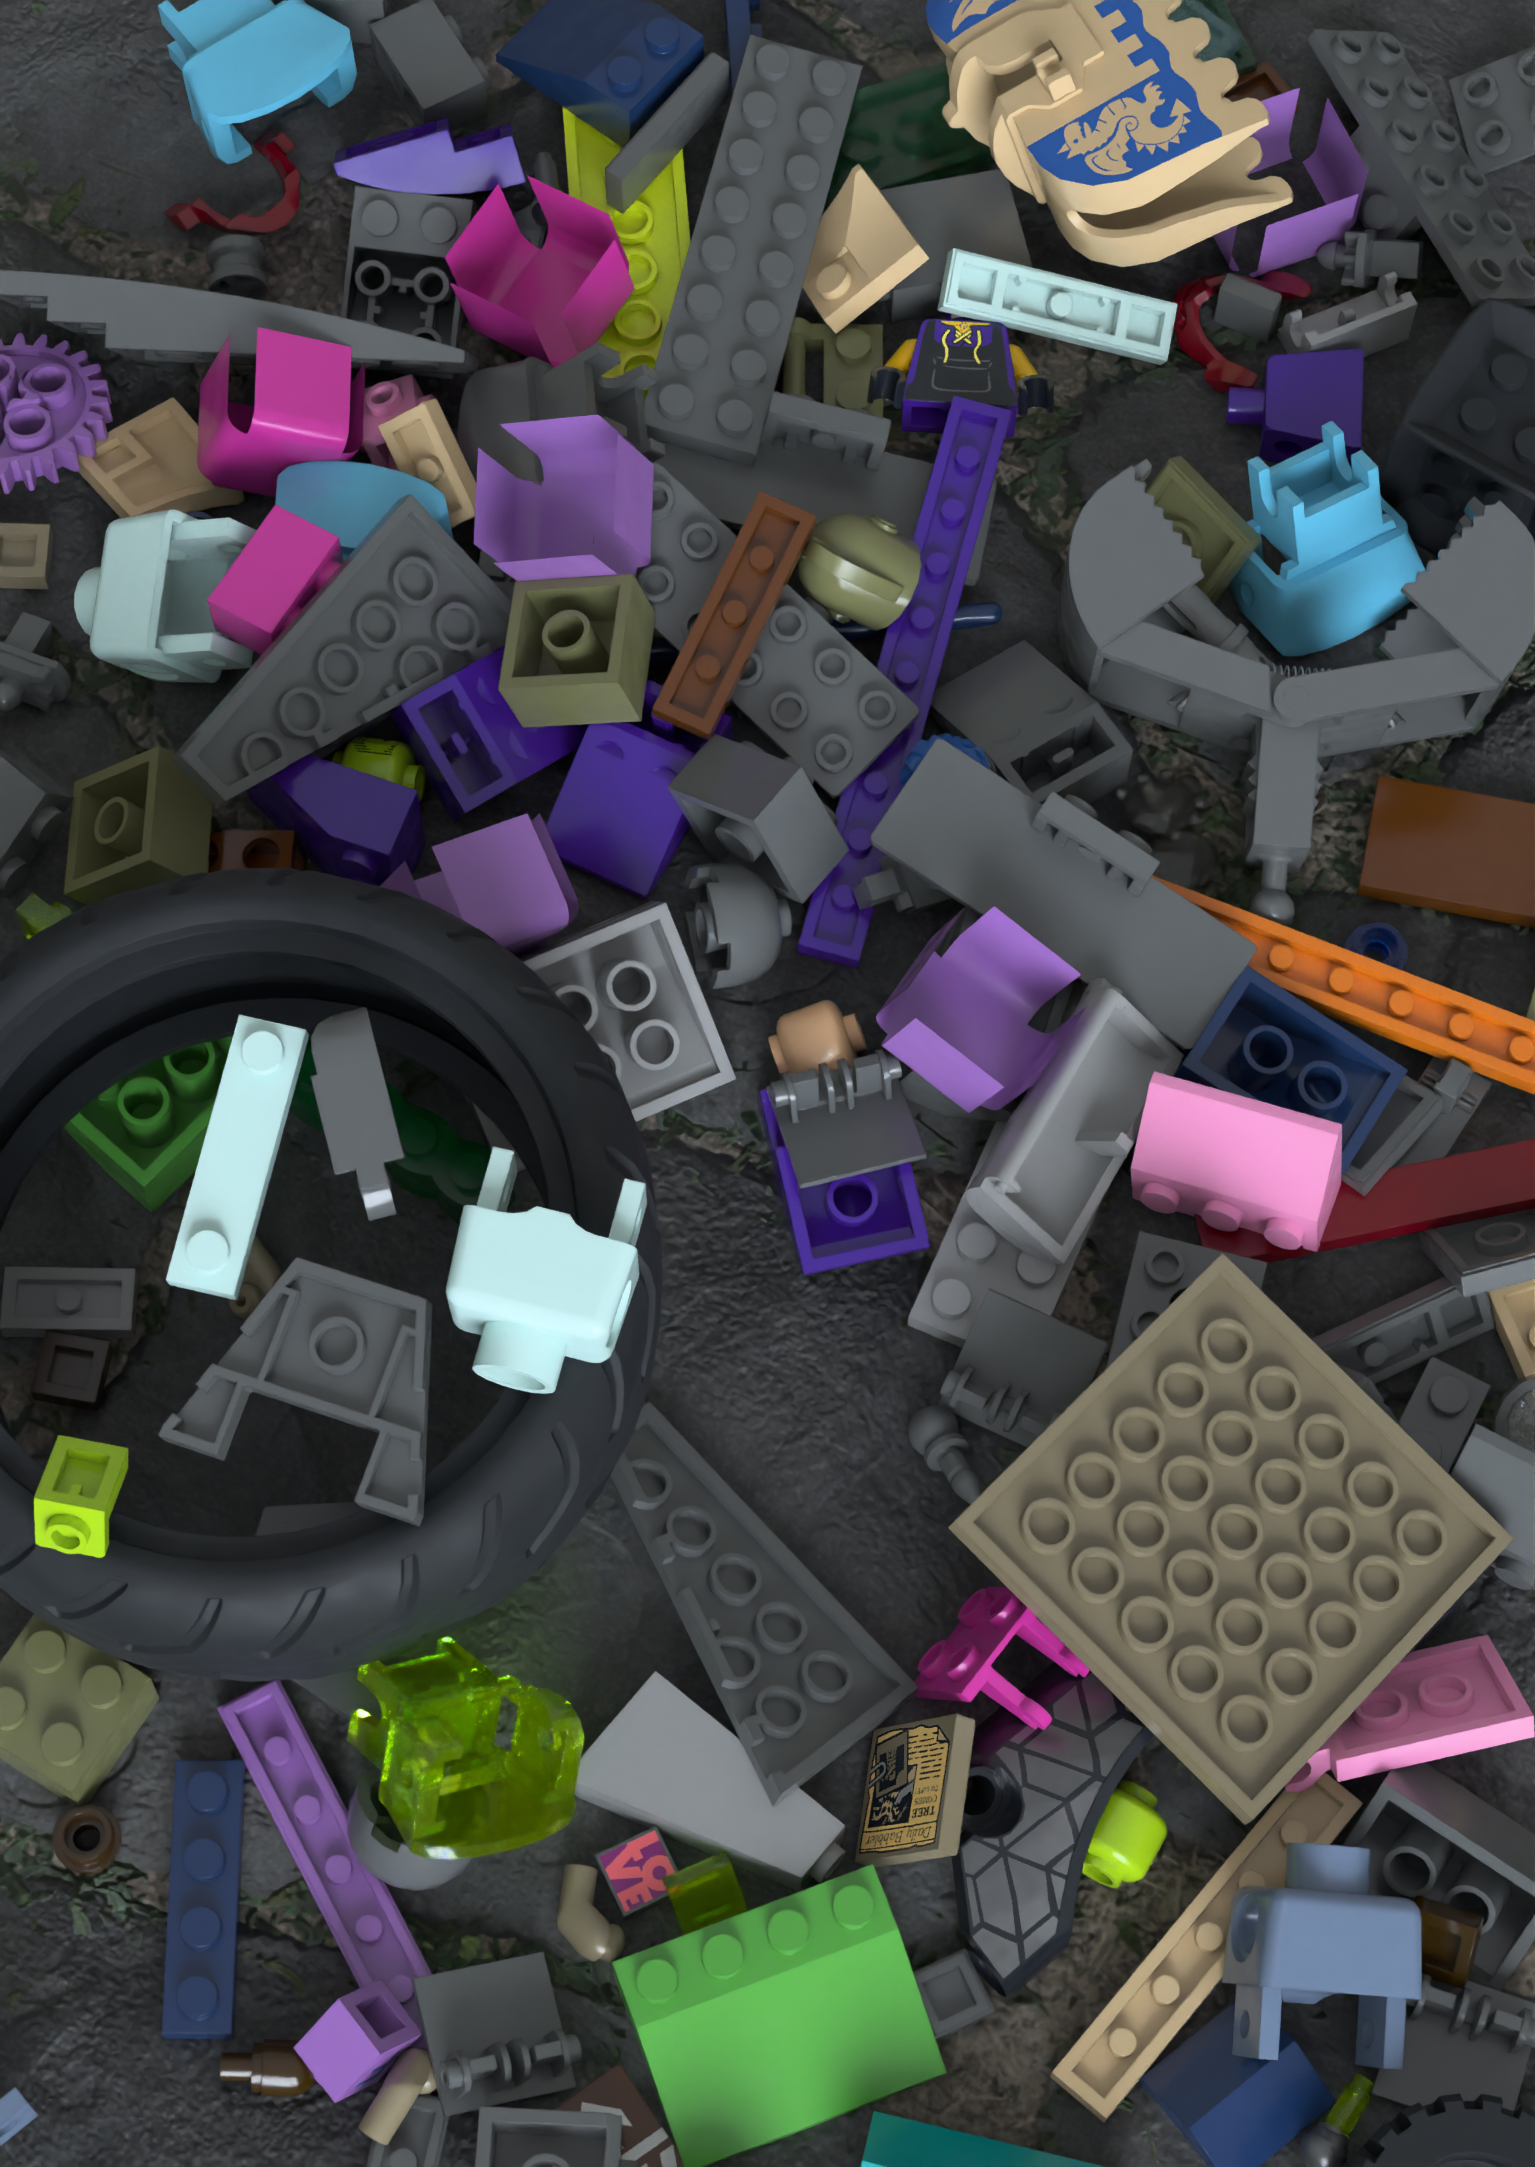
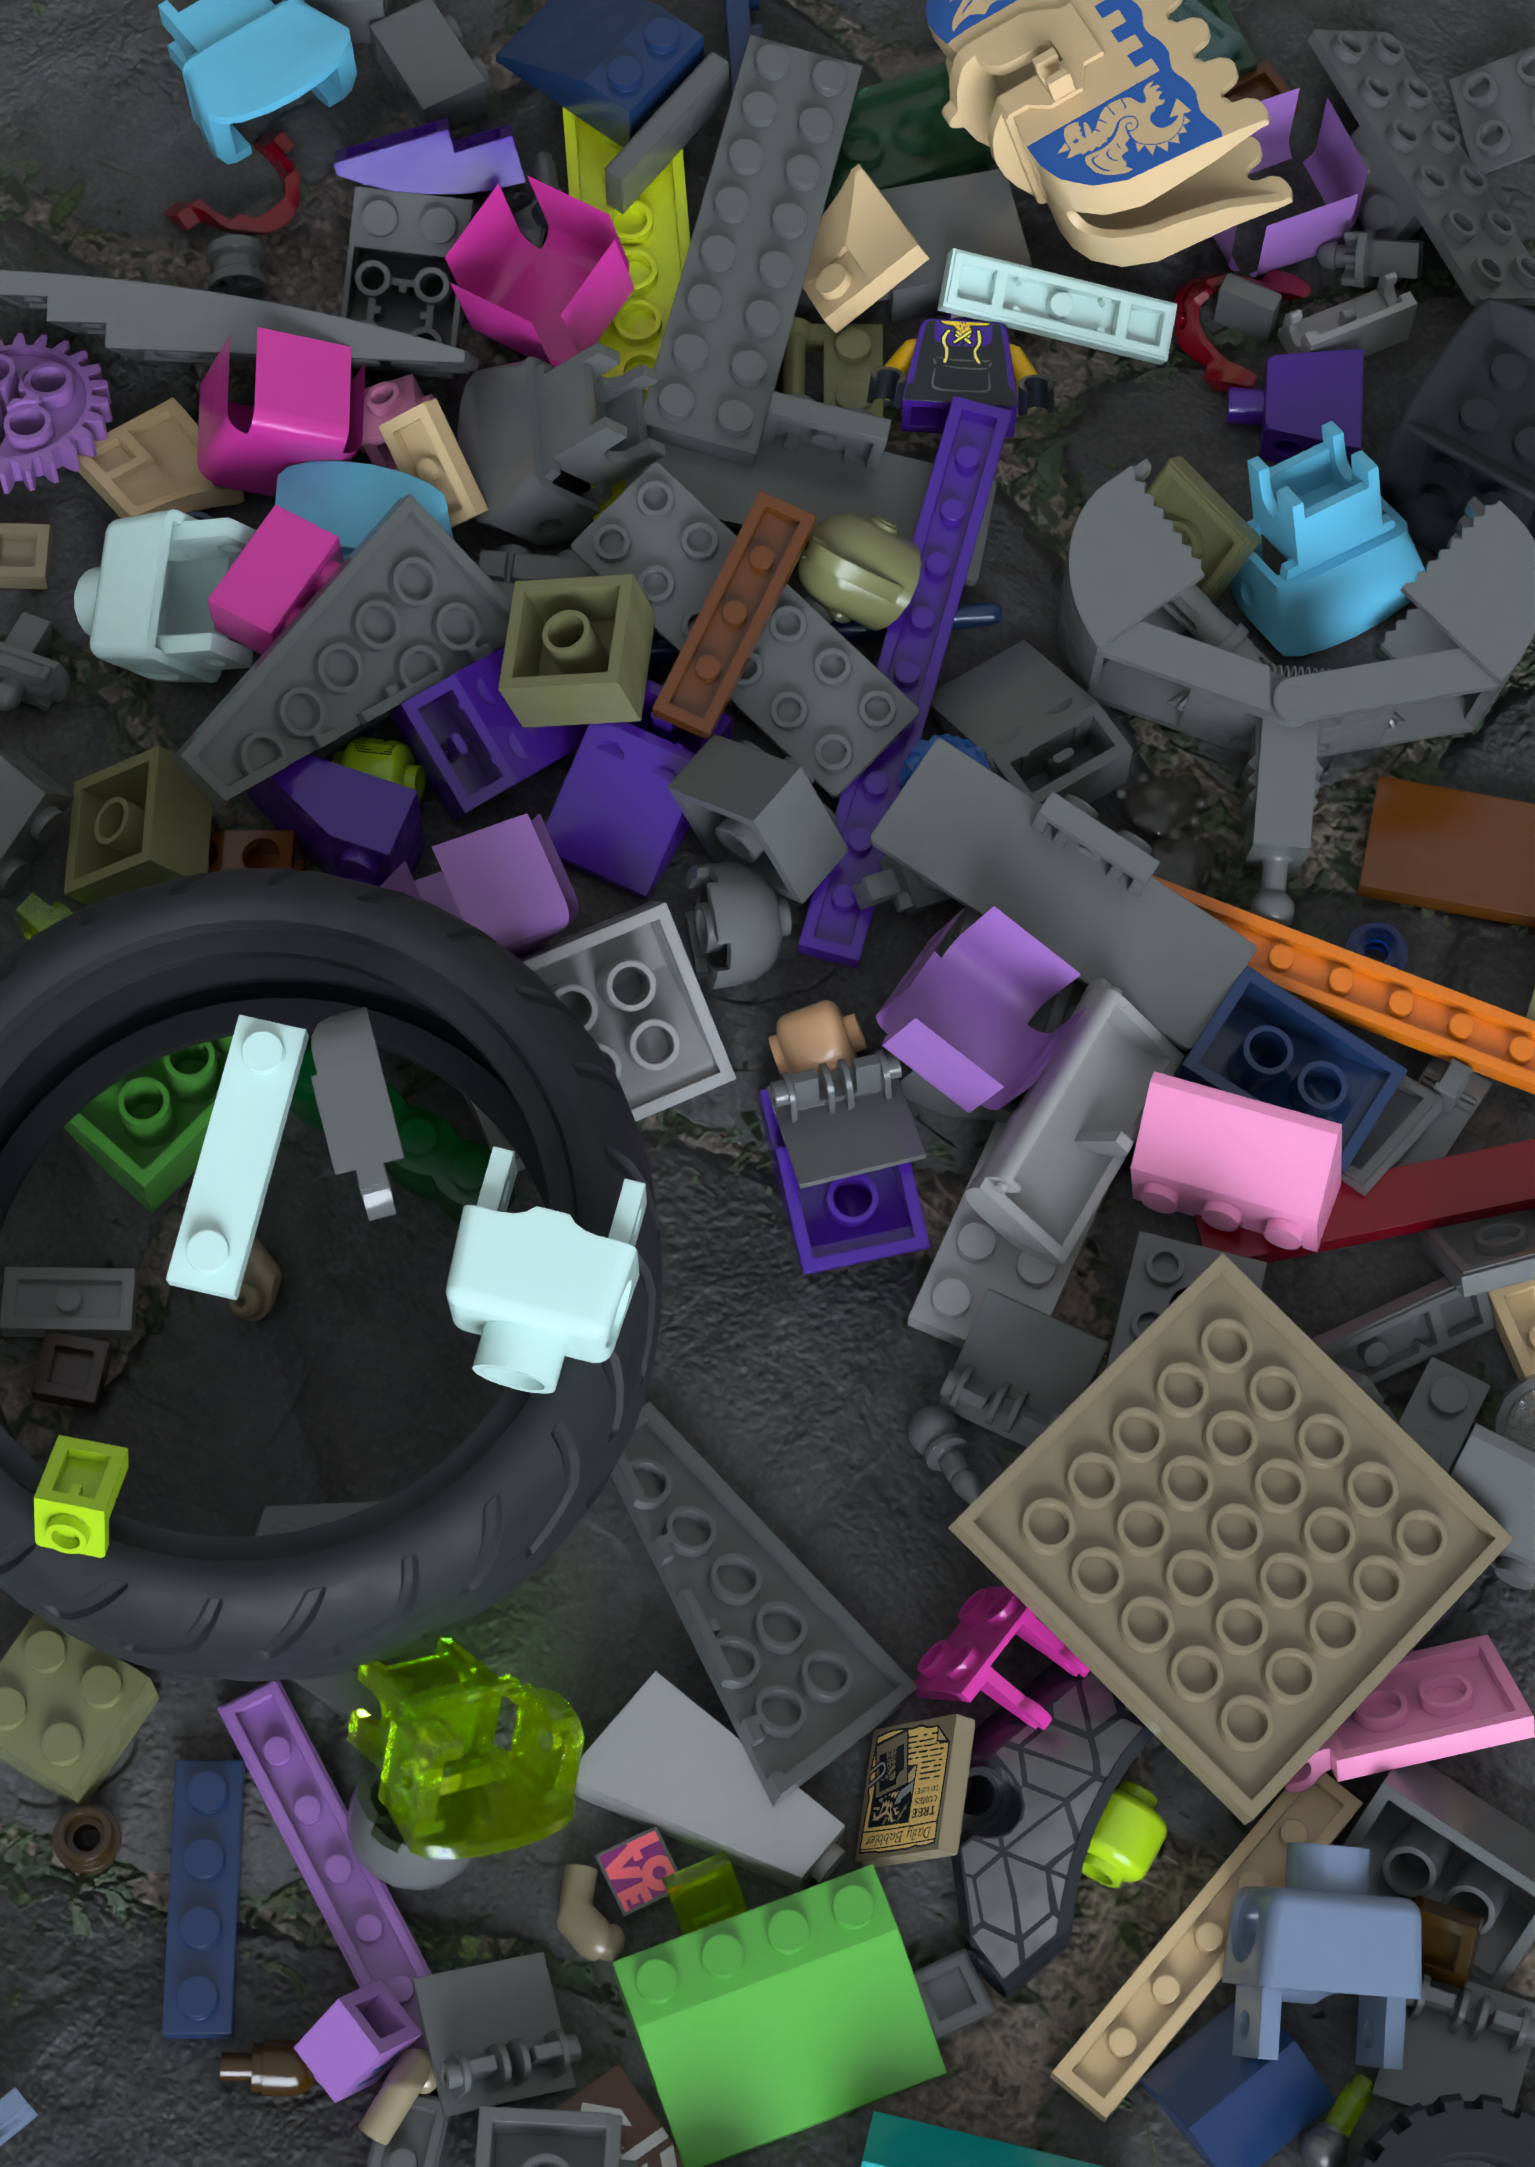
dark grey wing [158,1257,433,1526] -> none
medium lavender piece [474,415,654,581] -> none

